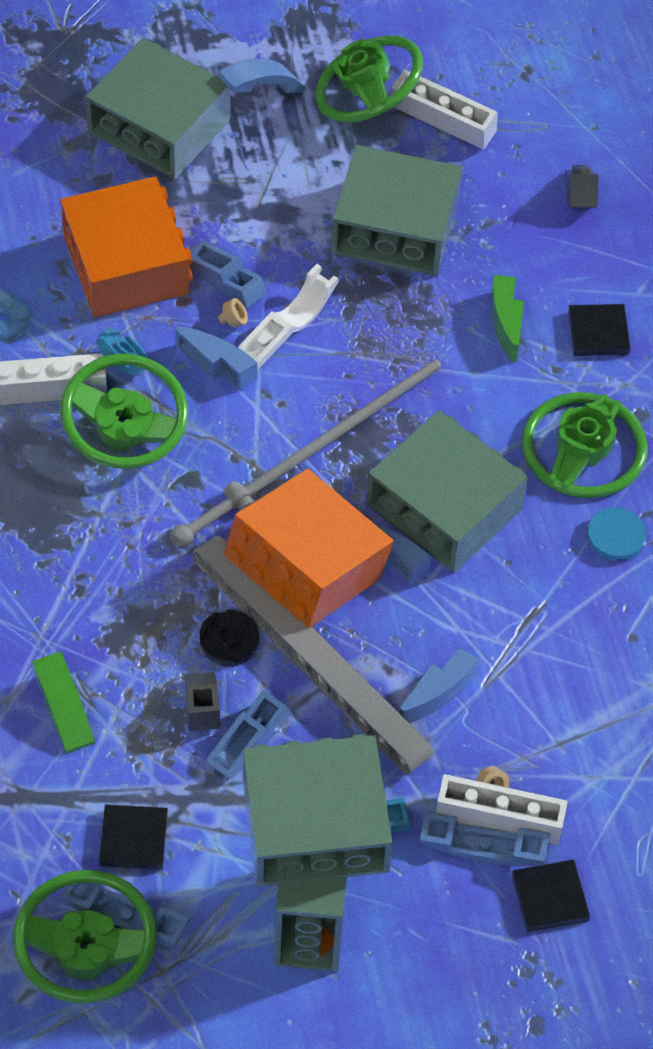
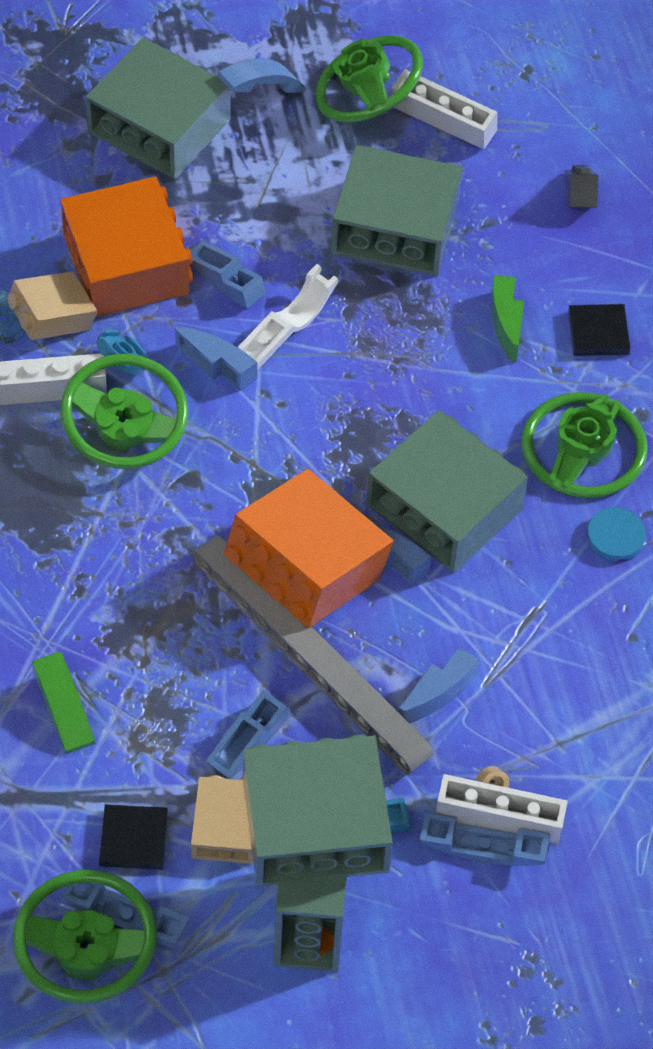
light grey bar [170,360,441,548] -> none
dark grey slope [184,672,220,731] -> none
black tile [199,610,259,666] -> none
tan tile [218,298,248,328] -> none
black tile [512,859,590,932] -> none
none -> tan brick [7,271,97,340]
none -> tan brick [191,775,254,864]

